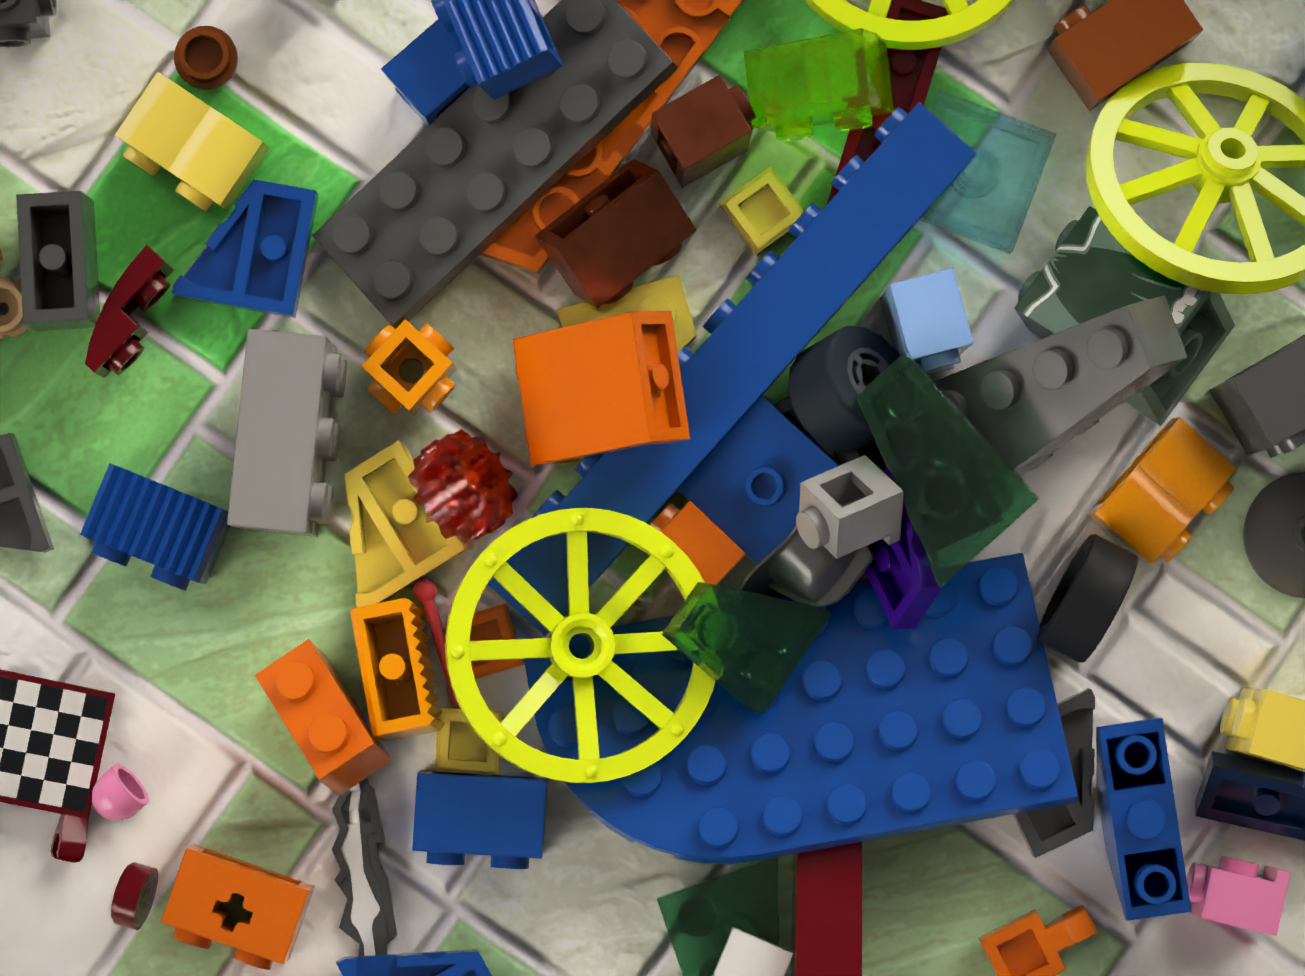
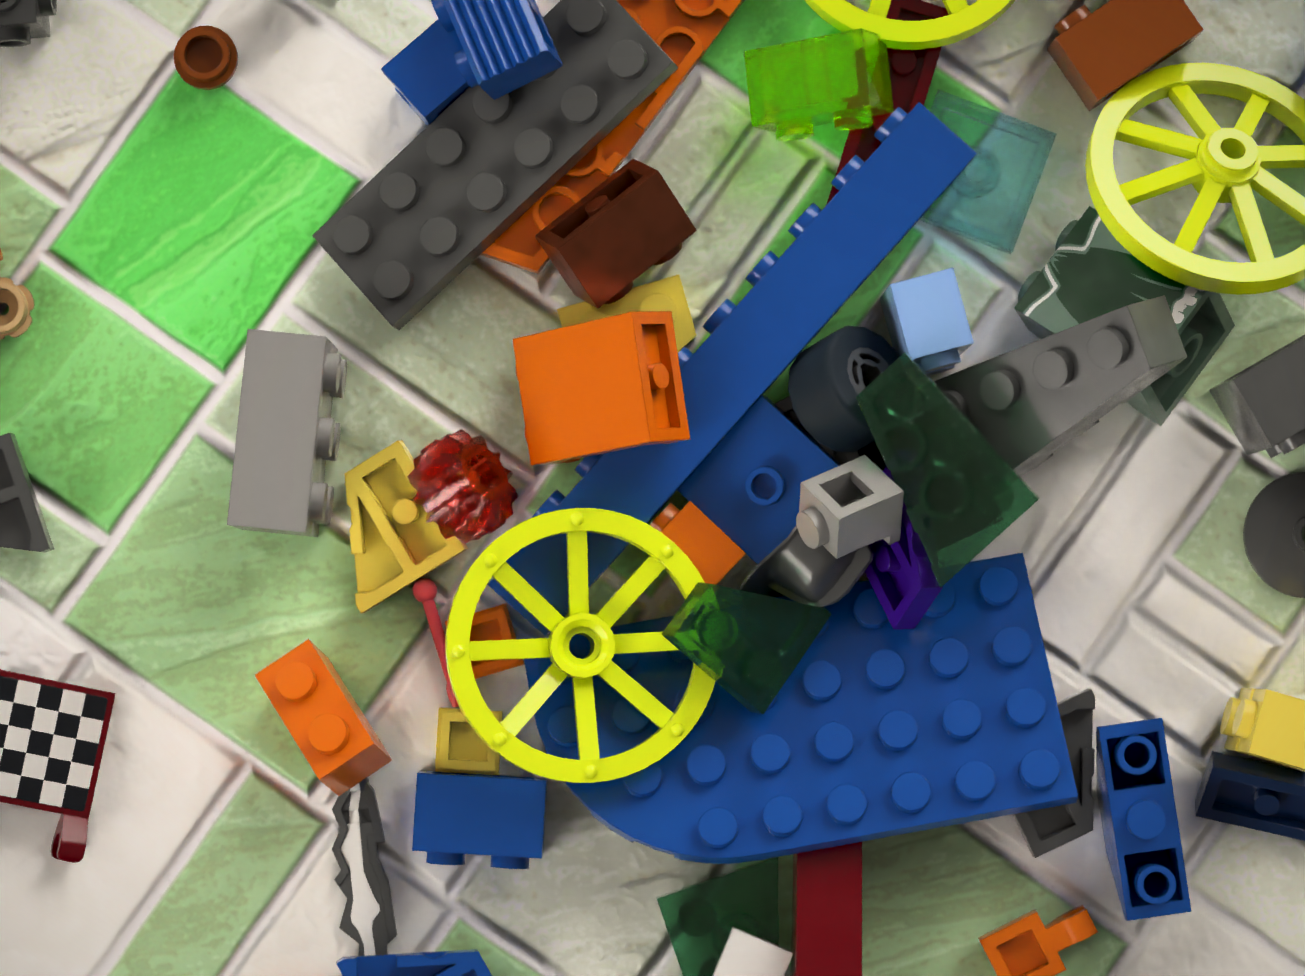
dark grey brick [16,191,100,331] -> none
blue brick [80,463,230,591] -> none
dark red slope [85,245,174,378] -> none
bright pink hinge [92,764,149,821] -> none
dark red tile [111,862,158,930] -> none
light yellow brick [115,72,270,212] -> none
orange brick [161,844,315,970] -> none
blue wing [172,179,319,318] -> none
light orange brick [350,598,445,742] -> none
light orange brick [361,319,457,416] -> none
copper brick [651,75,756,188] -> none
light yellow tile [719,166,804,257] -> none
black tyre [1037,534,1138,663] -> none
light orange brick [1088,417,1237,564] -> none
bright pink brick [1187,856,1290,936] -> none

